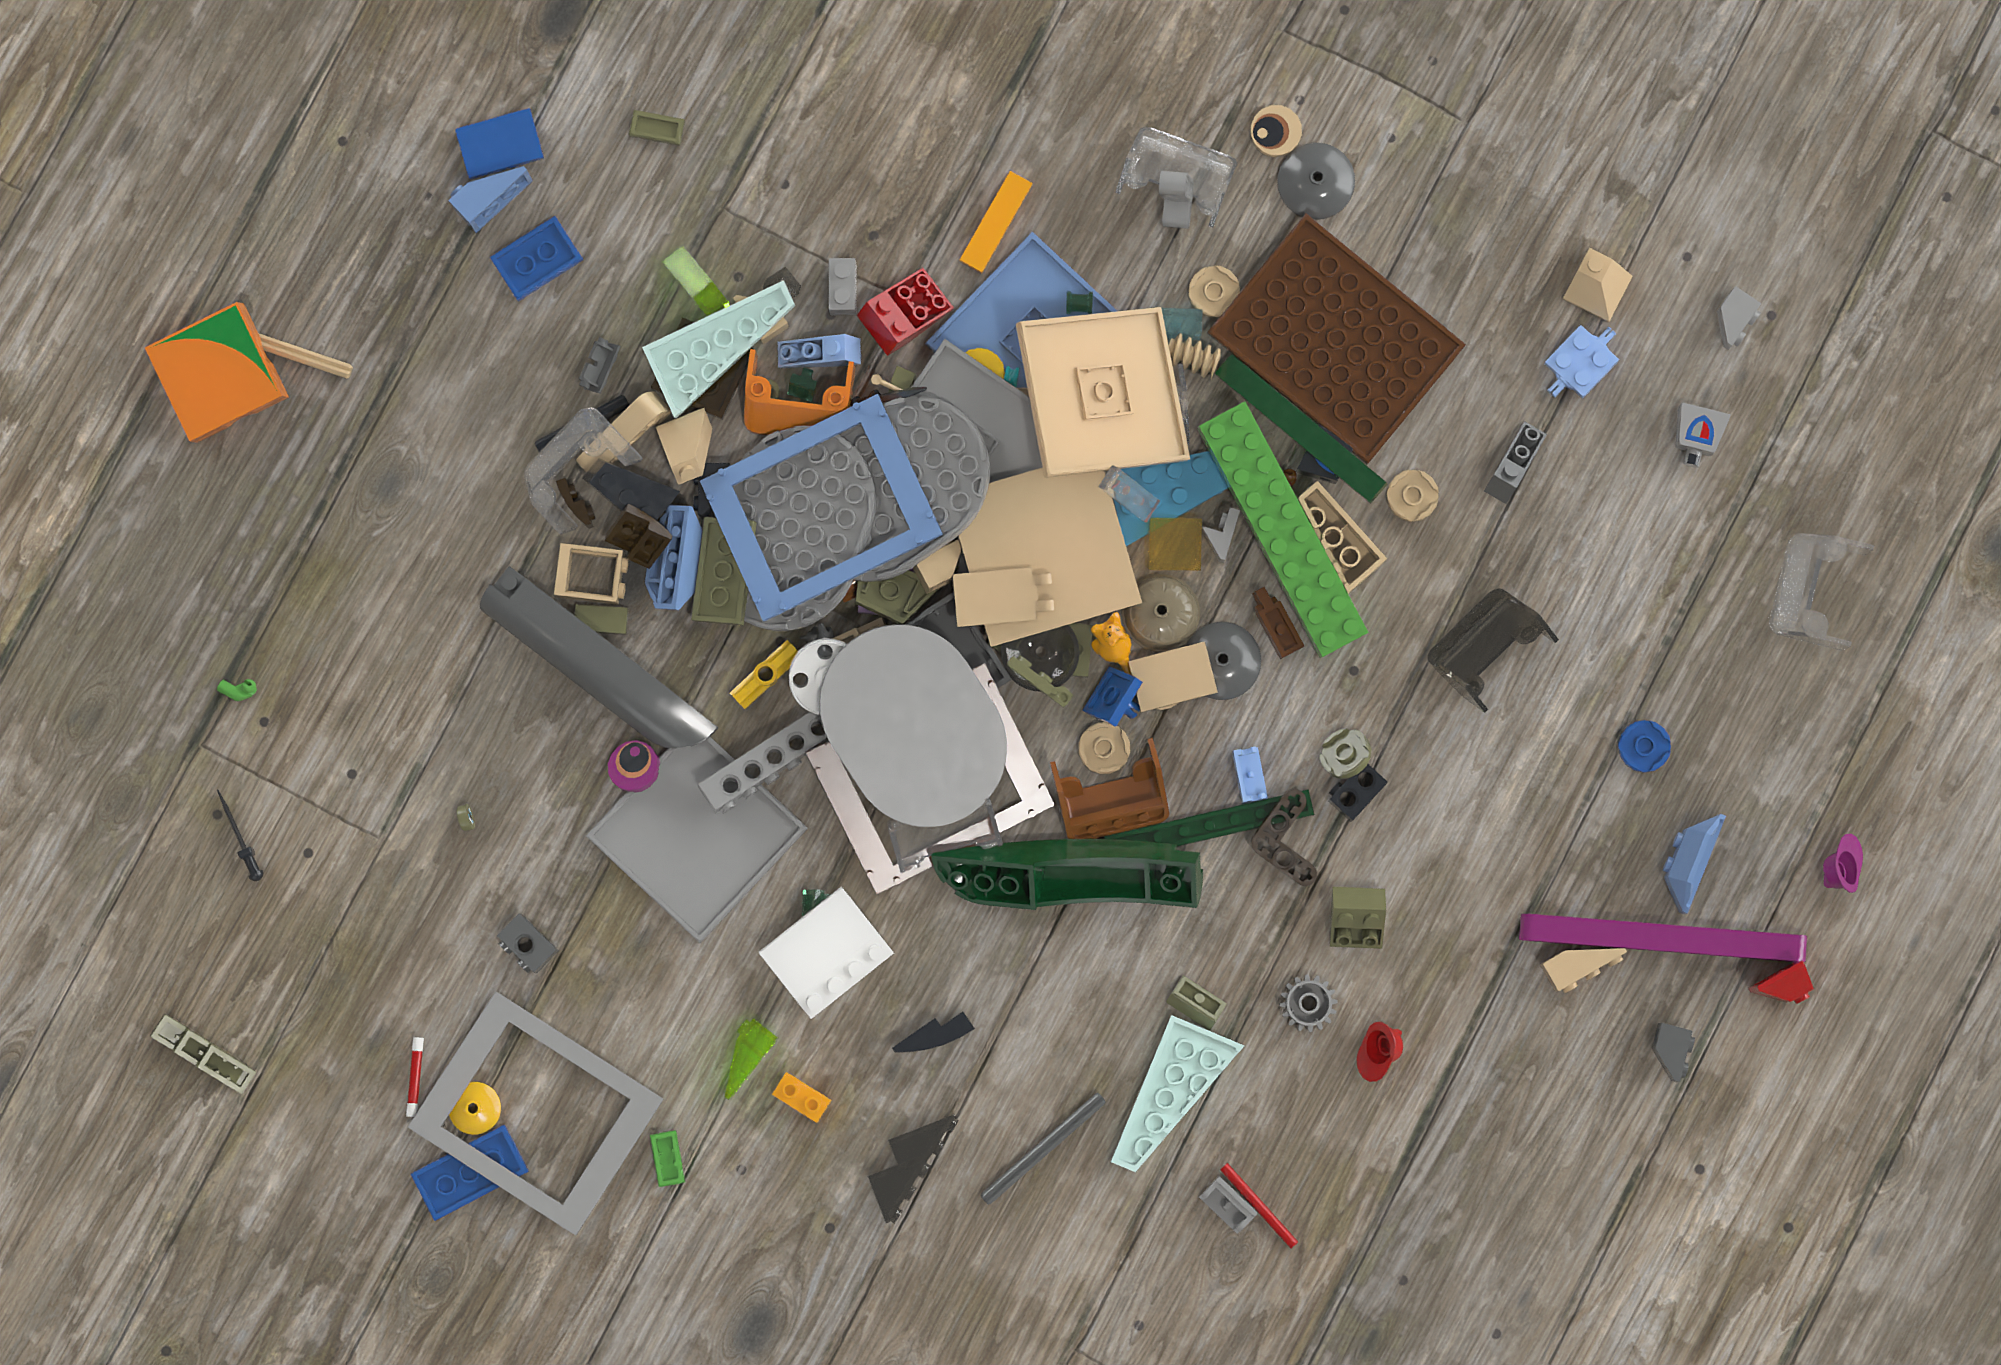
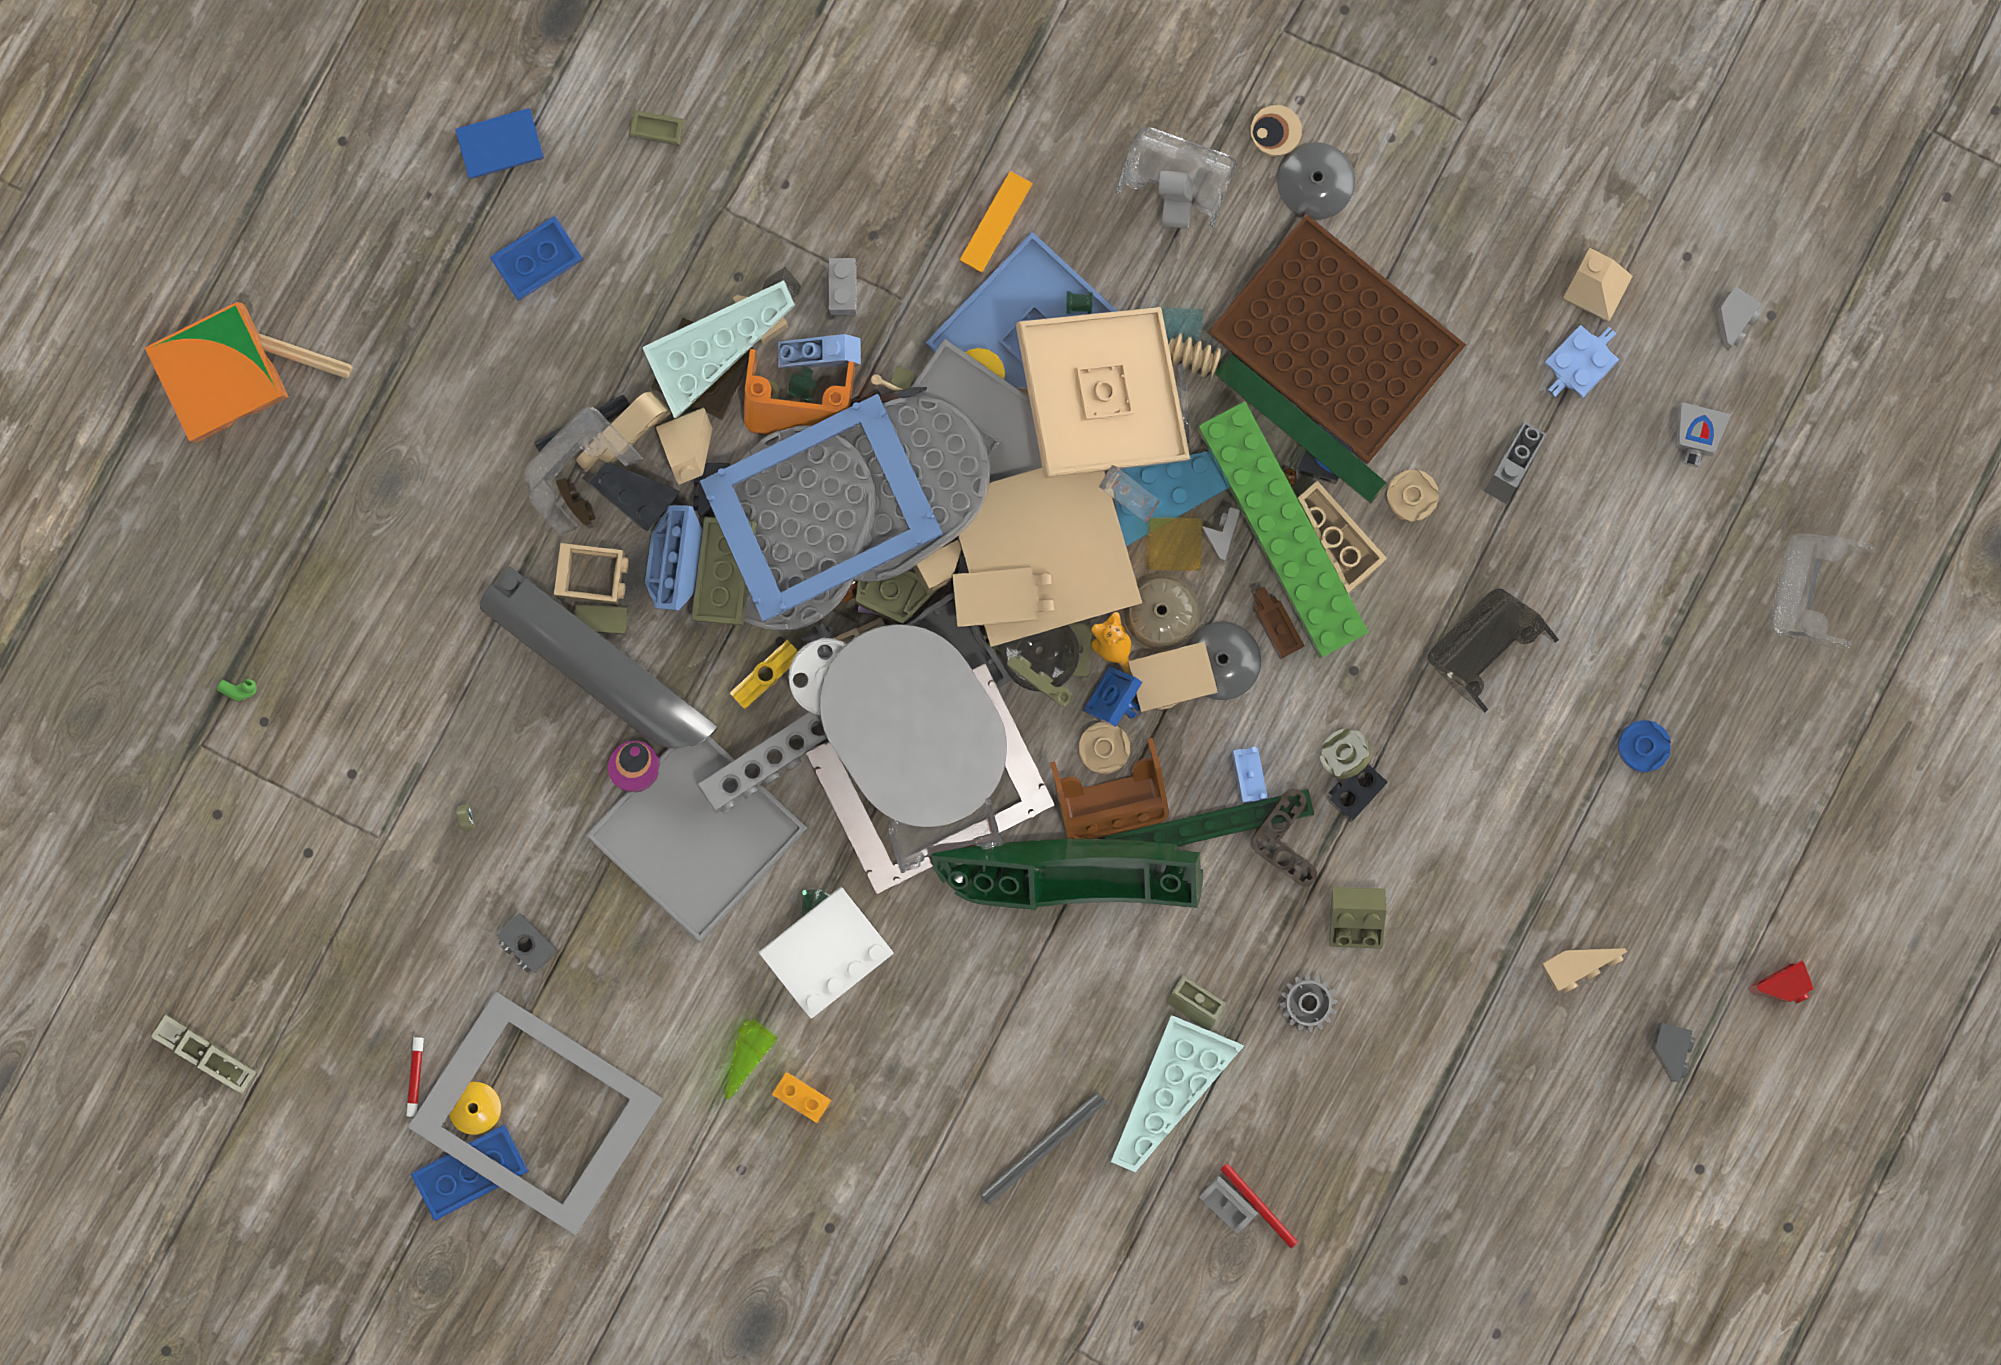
black sword [217,789,263,881] -> none
medium blue slope [448,166,533,233] -> none
dark grey hinge [579,337,621,394] -> none
dark brown slope [605,504,672,569] -> none
bright green plate [650,1130,685,1187] -> none
clear neon green slope [662,246,730,317] -> none
red slope [857,268,954,356] -> none
clear smoke slope [868,1114,959,1224] -> none
black slope [892,1011,975,1053] -> none
teal bush [1004,366,1020,388] -> none
tan tile [1189,266,1240,318] -> none
red piece [1357,1022,1403,1082] -> none
magenta beam [1519,914,1807,962] -> none
medium blue wedge [1663,814,1726,914] -> none
magenta piece [1823,834,1863,893] -> none

